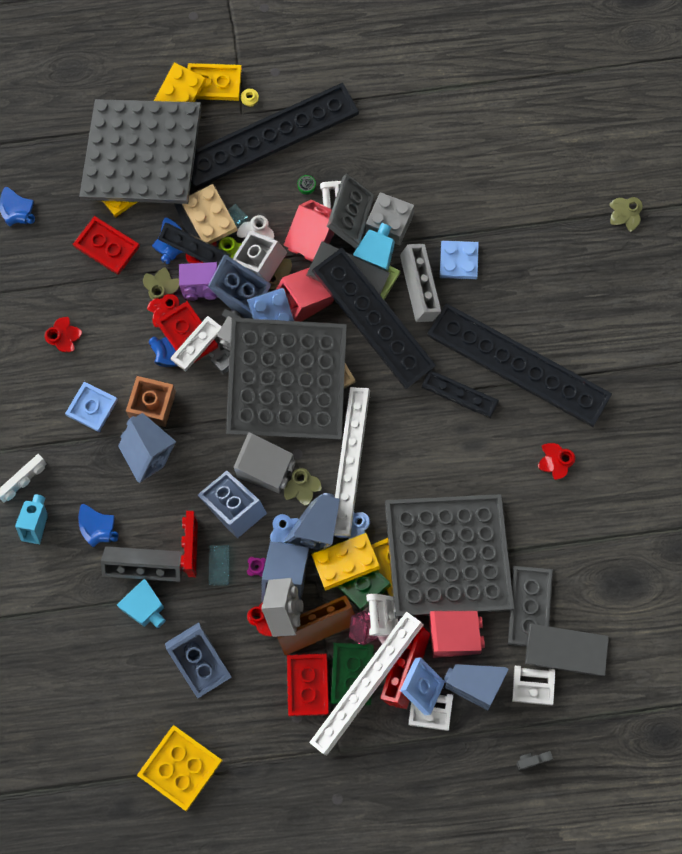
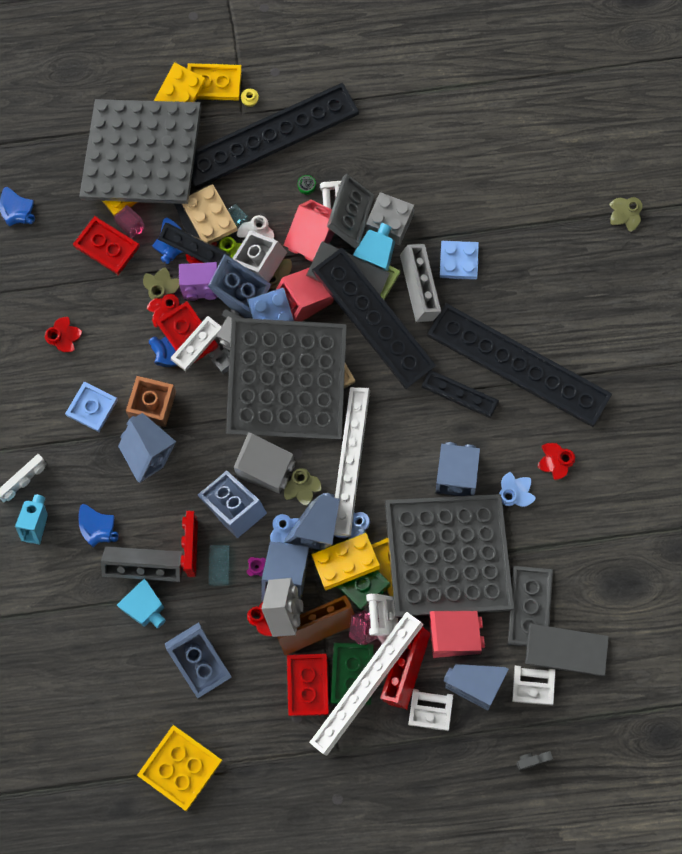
light blue plate [400,657,445,715] -> none
none -> clear pink brick [114,205,145,238]
none -> sand blue slope [435,442,480,496]
none -> light blue plate [499,472,536,507]

